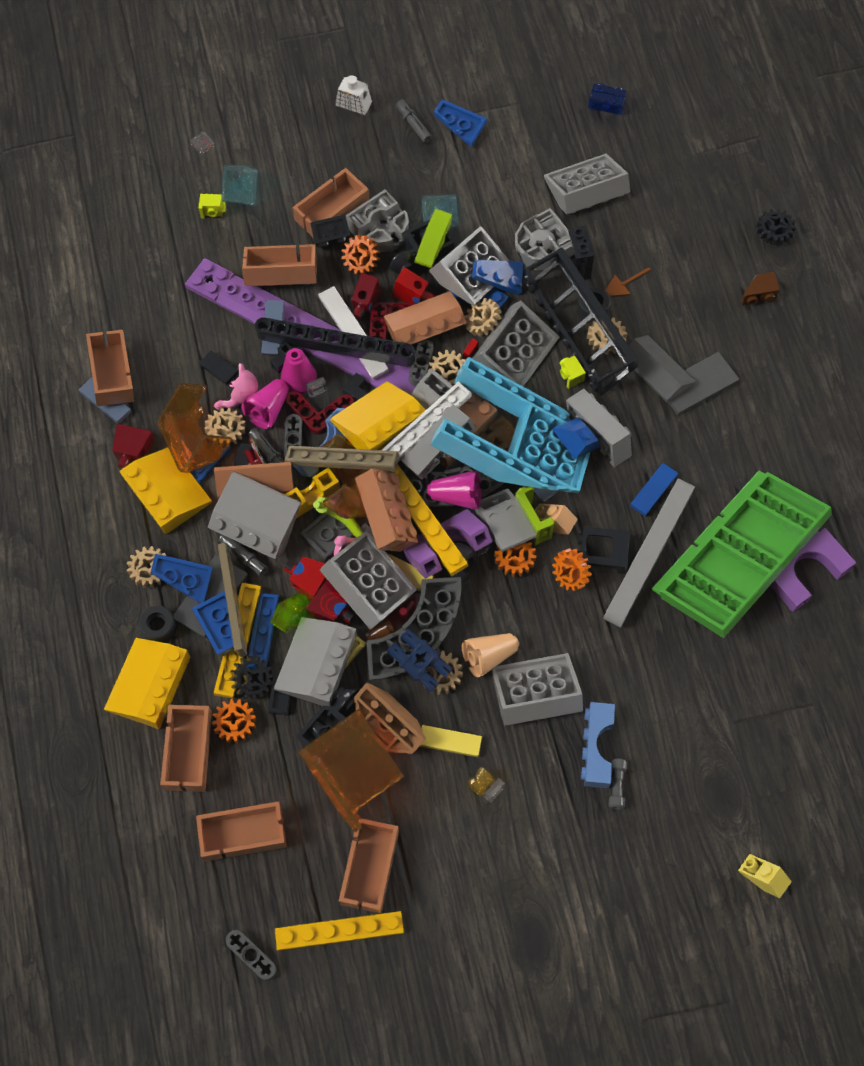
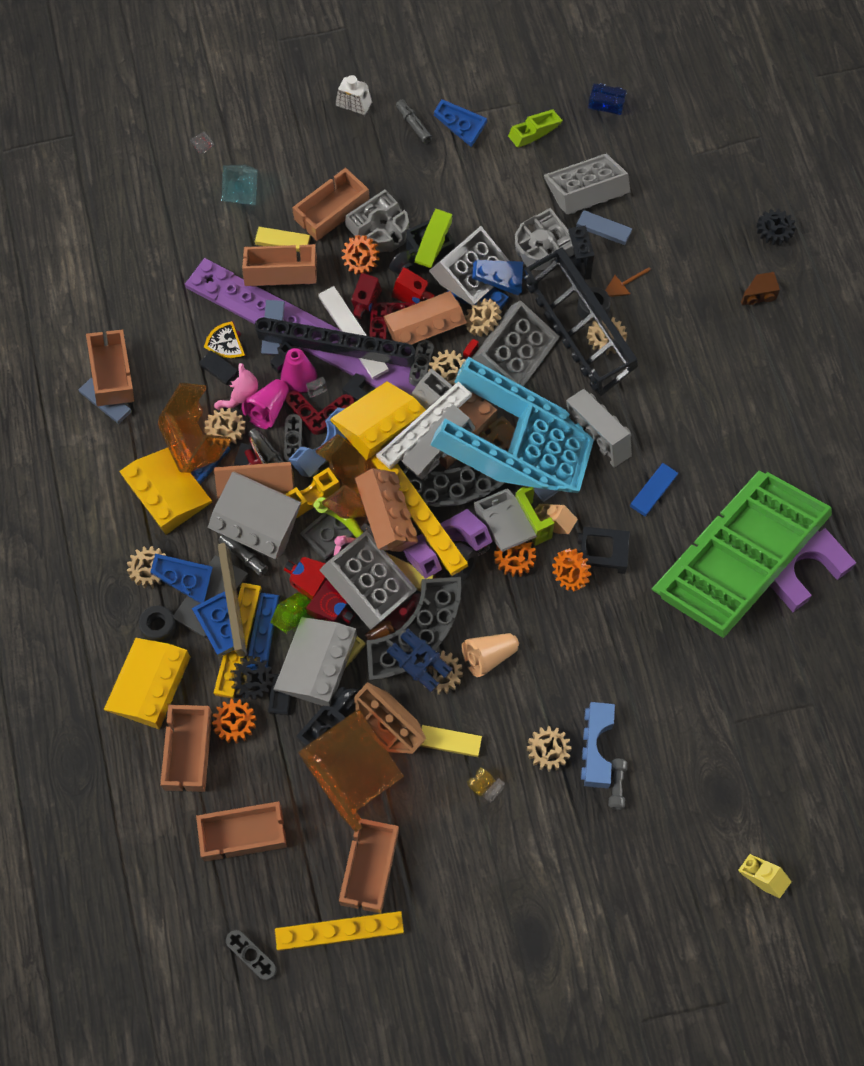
dark red torso [112,423,154,469] -> none
neon yellow brick [199,194,226,219] -> none
dark tan tile [284,446,399,471] -> none
black bracket [310,214,350,248] -> none
clear light blue slope [422,194,458,226] -> none
dark pink cone [427,471,482,509] -> none
light grey slope [491,653,583,726] -> none
blue slope [552,418,601,459] -> none
neon yellow brick [560,356,586,389] -> none
light grey beam [603,478,696,628] -> none
dark grey slope [628,335,696,402] -> none
dark grey tile [668,352,739,416] -> none
none -> shield [204,321,246,358]
none -> light yellow tile [255,227,311,252]
none -> lime slope [508,109,563,148]
none -> tan gear [527,726,572,772]
none -> sand blue tile [576,210,632,245]

